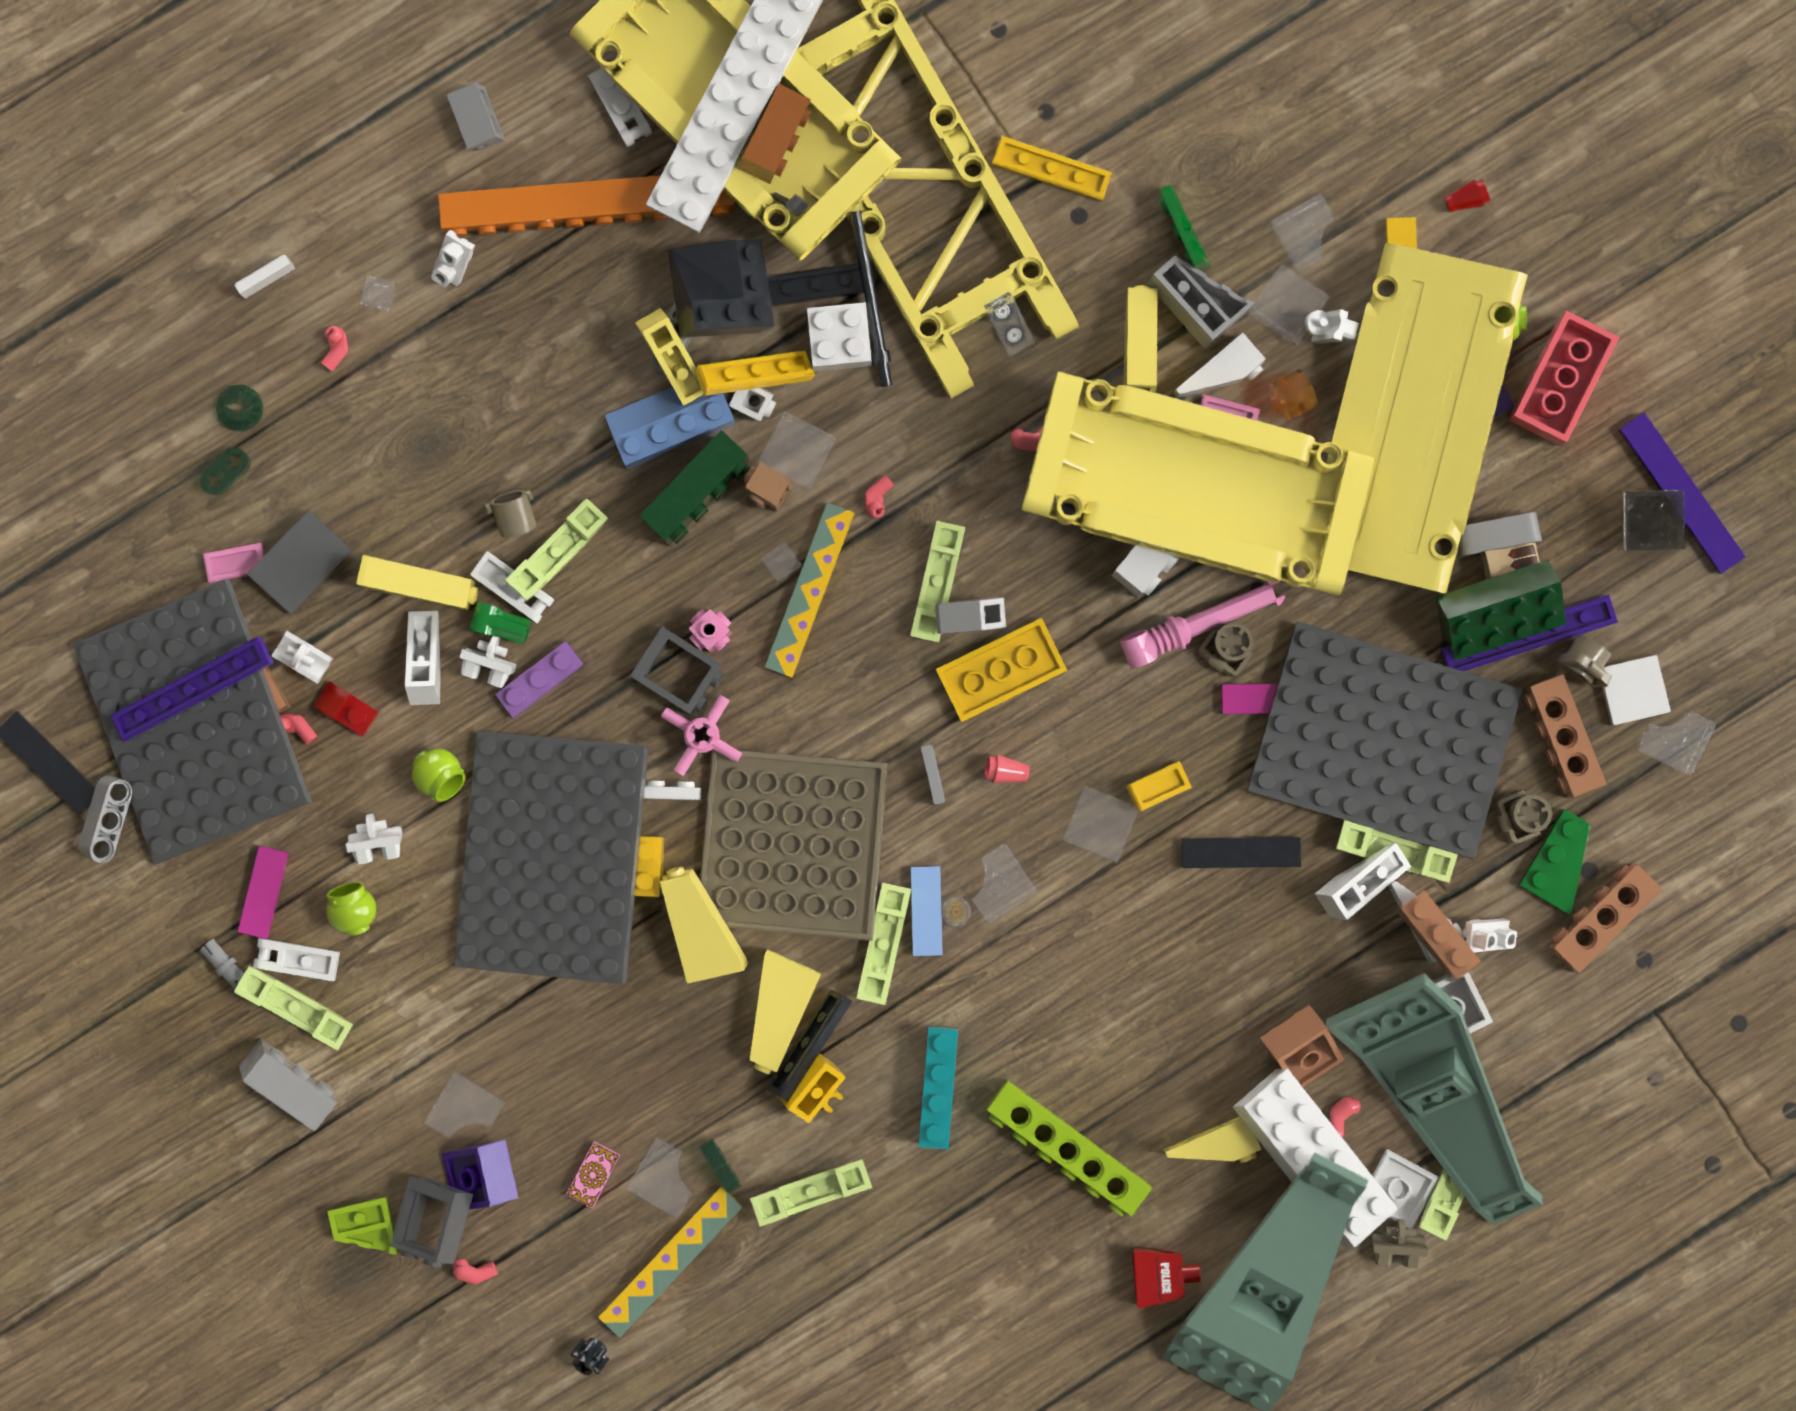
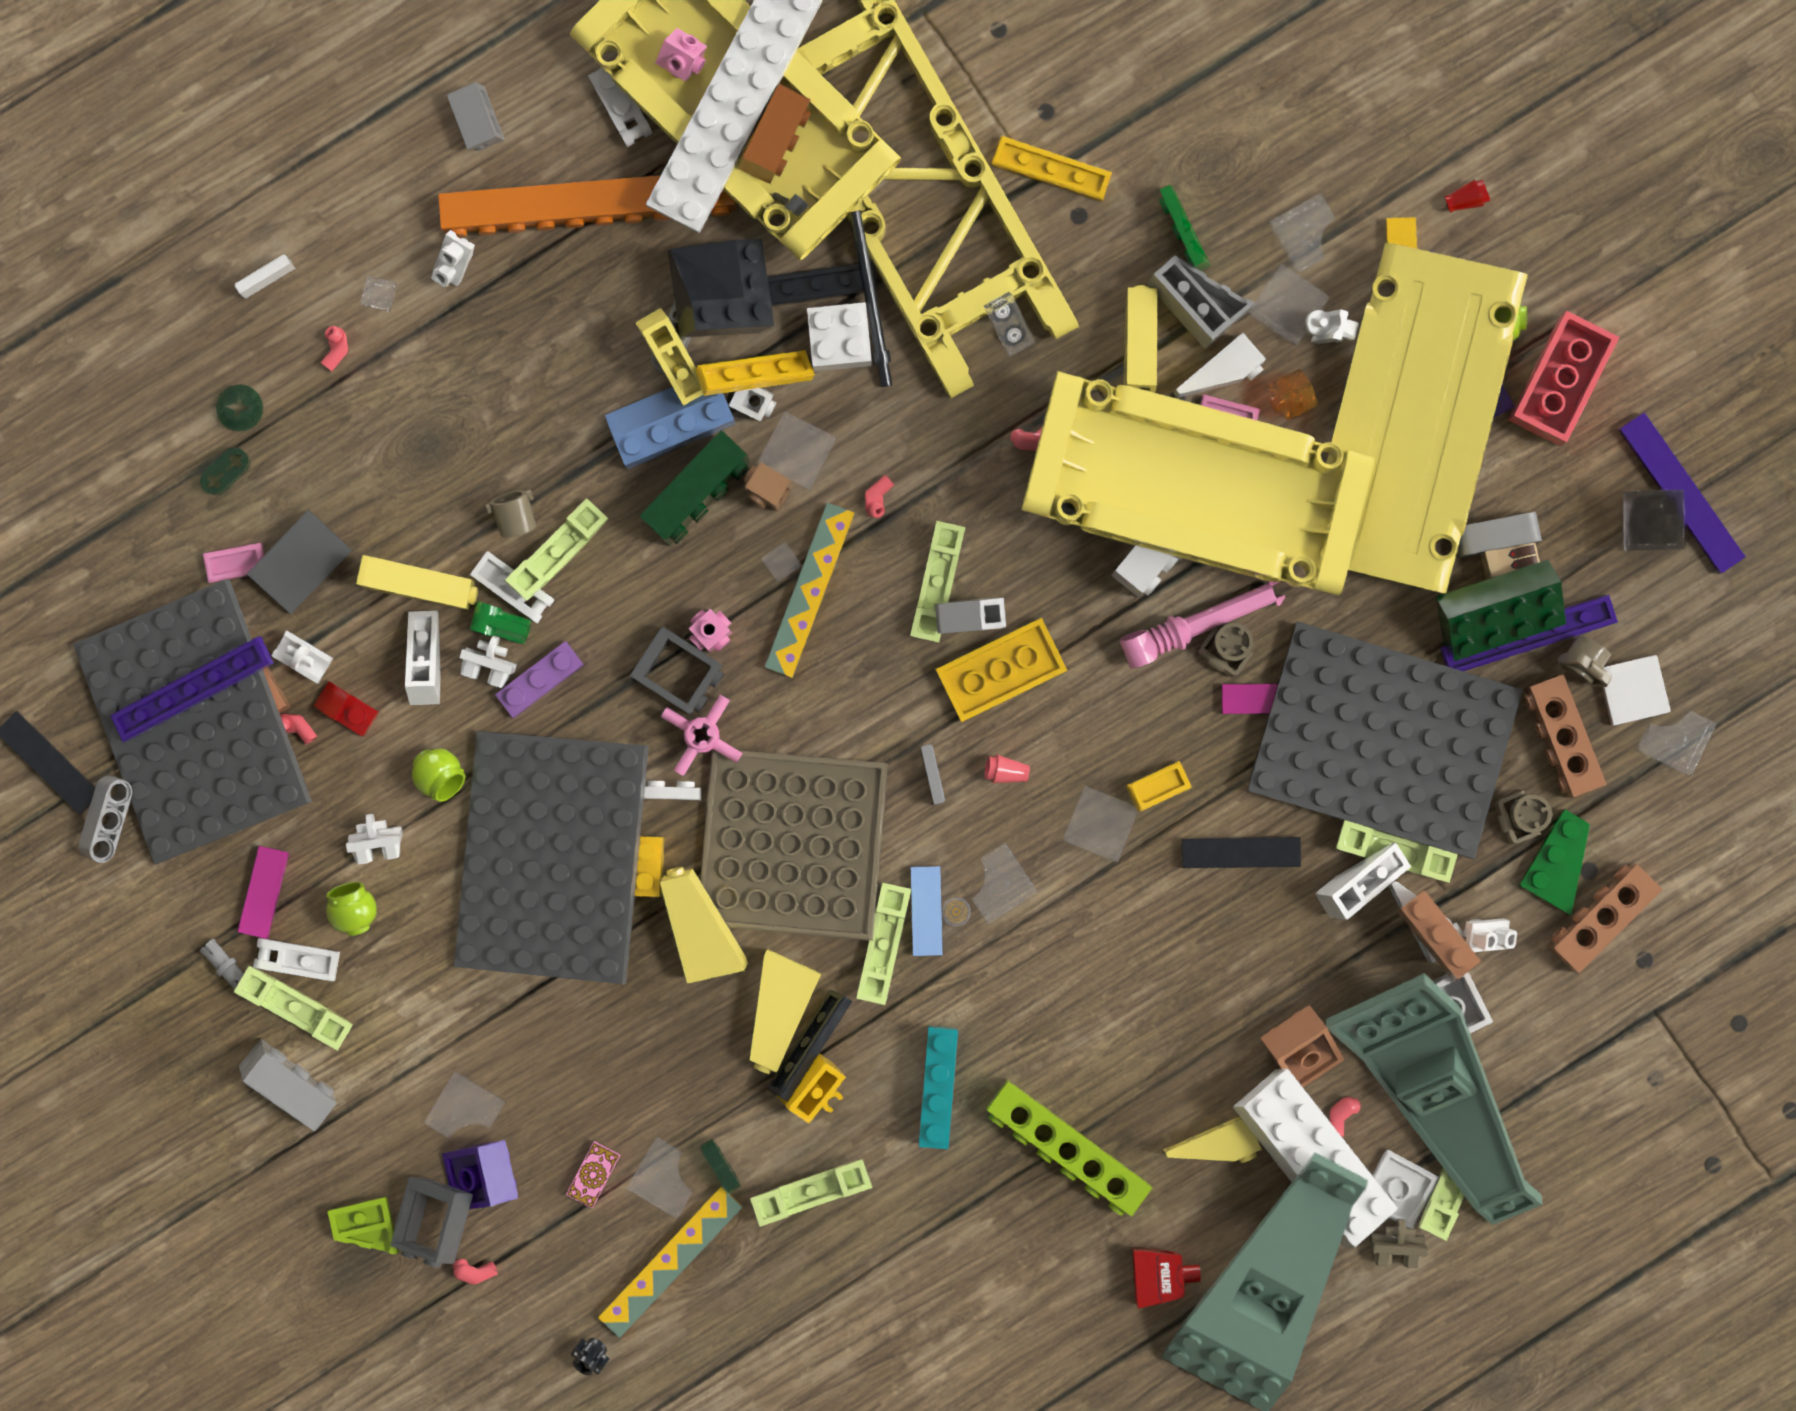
none -> bright pink brick [655,28,707,81]

